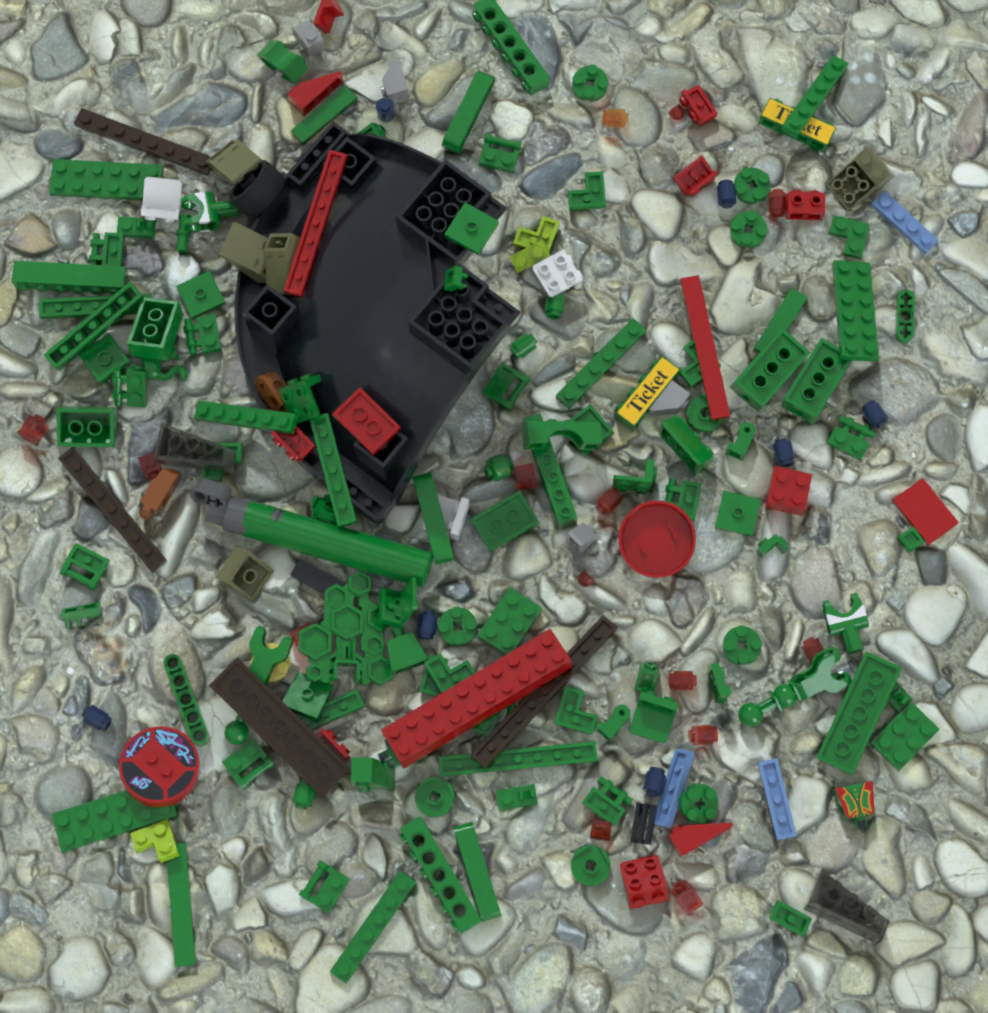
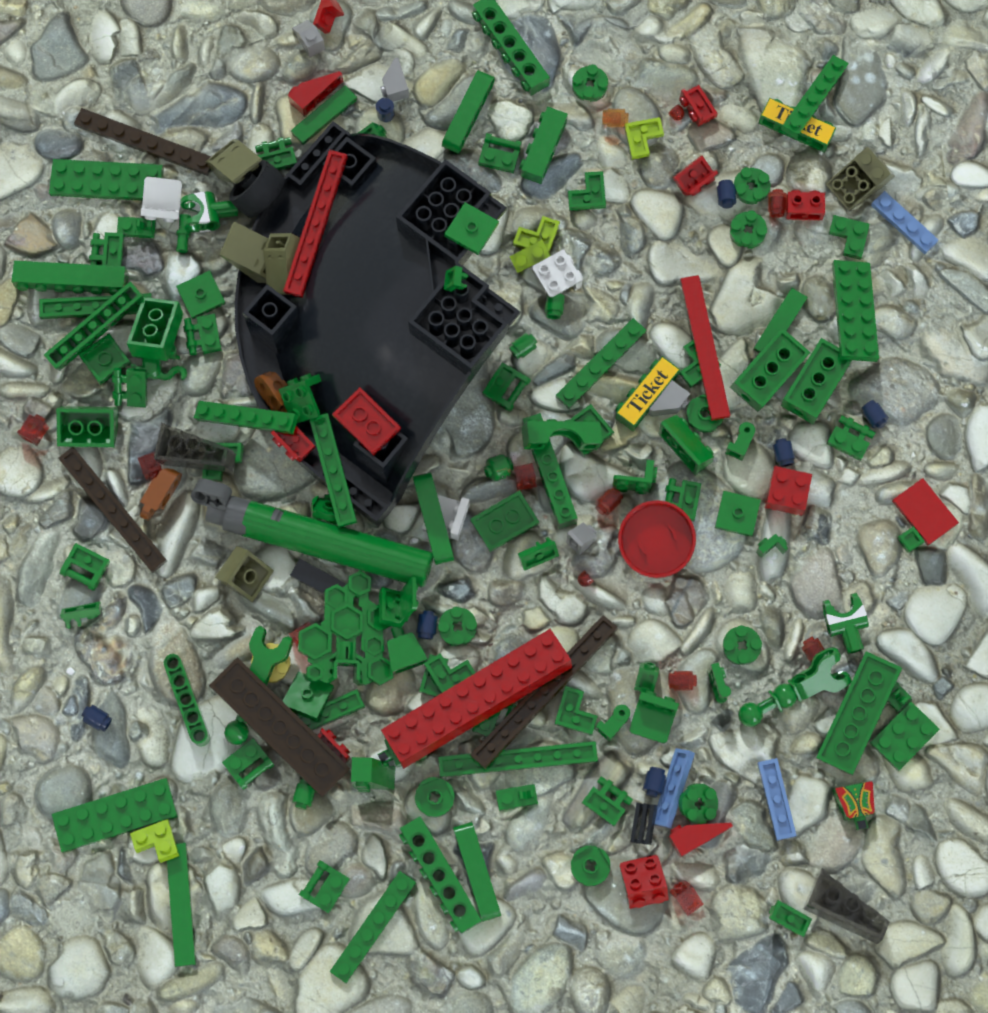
brick [119,726,200,807] -> none
green brick [257,40,309,84] -> none
green brick [477,587,542,656] -> none
clear red tile [590,819,612,841] -> none
clear red brick [688,724,718,746] -> none
green beam [895,290,915,344] -> none
none -> green plate [255,137,297,171]
none -> green plate [518,537,559,571]
none -> green brick [519,106,568,184]
none -> lime plate [624,117,664,160]

